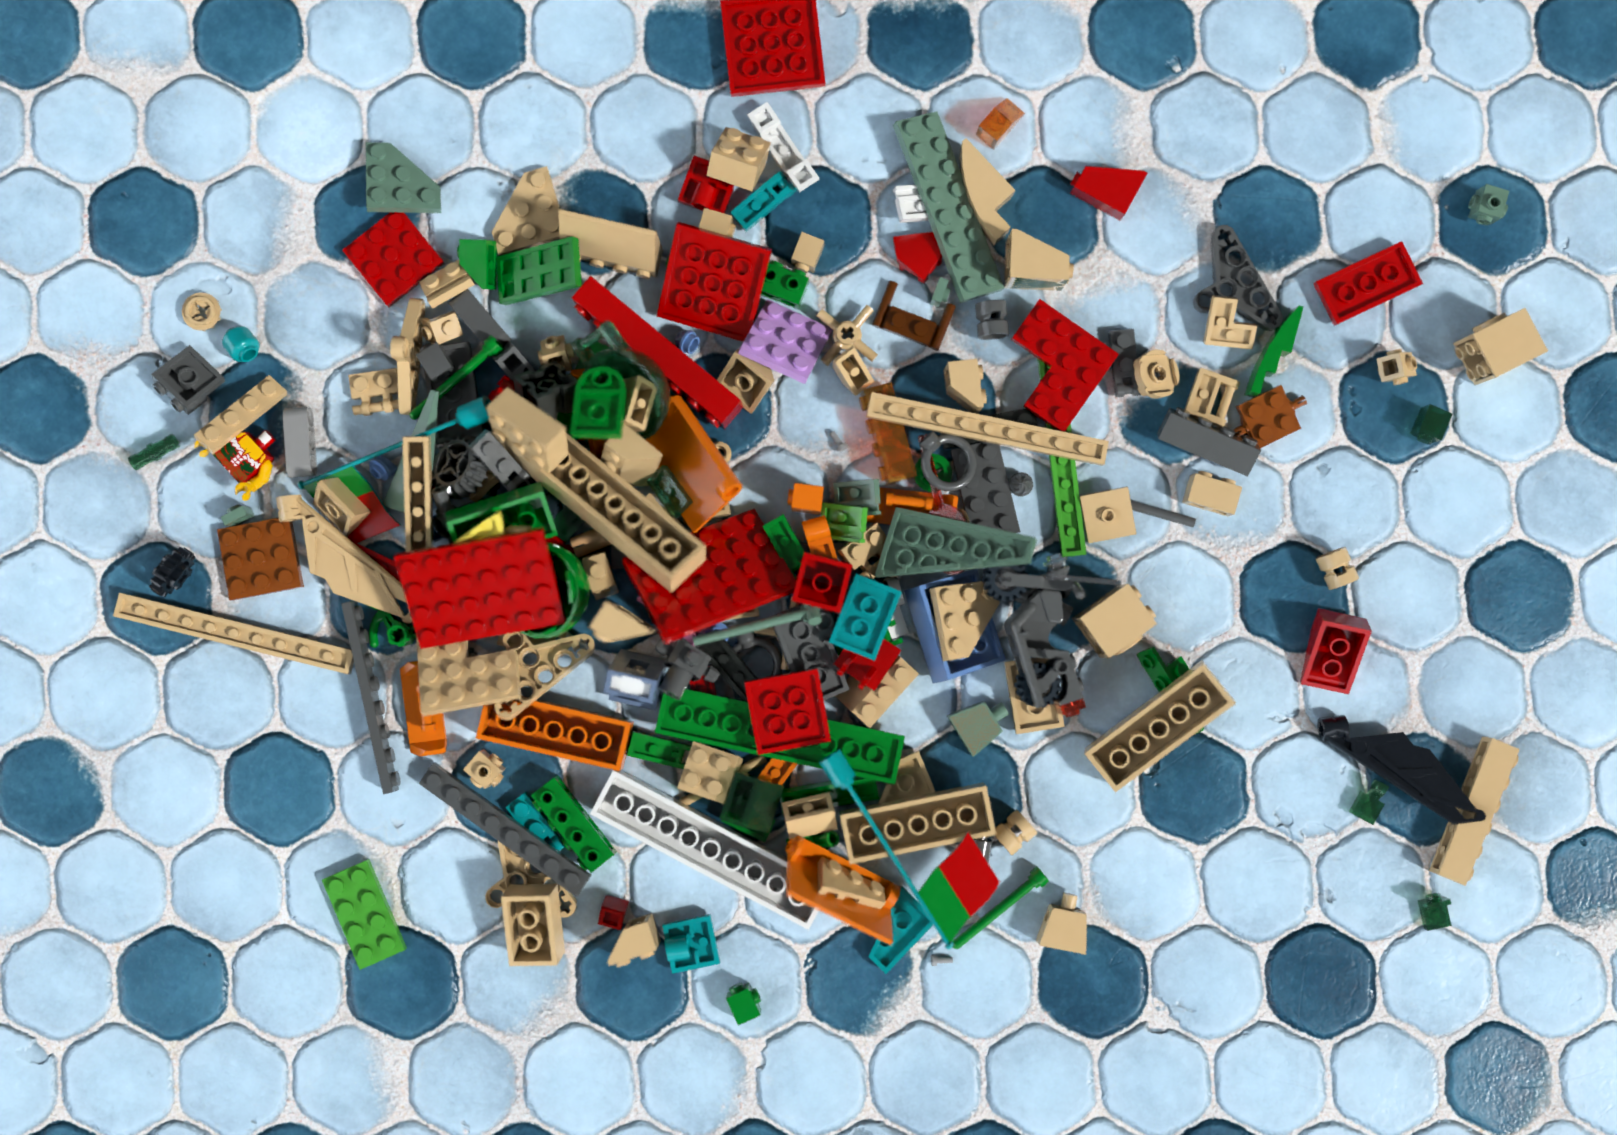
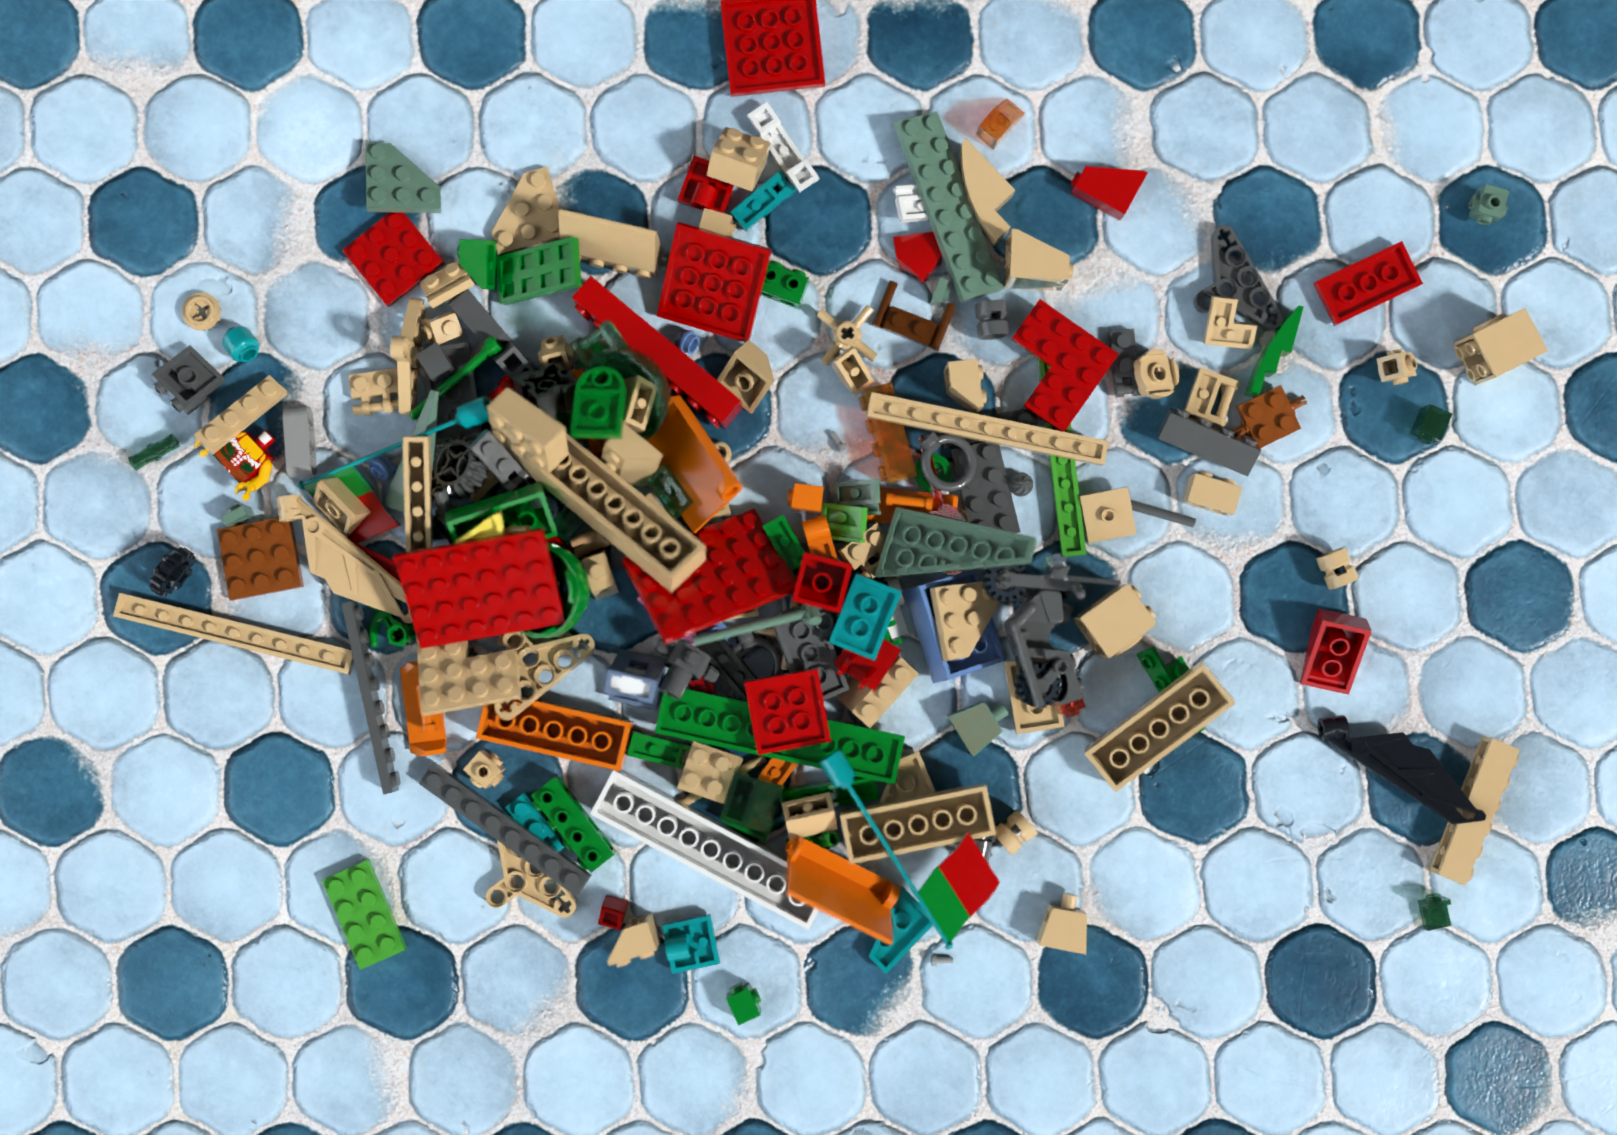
tan brick [501,884,565,966] -> none
tan slope [589,601,657,642] -> none
lavender plate [739,299,832,384] -> none
tan brick [791,232,824,273] -> none
tan wing [817,856,886,909] -> none
green piece [953,866,1049,949] -> none
clear green plate [1349,779,1389,825] -> none

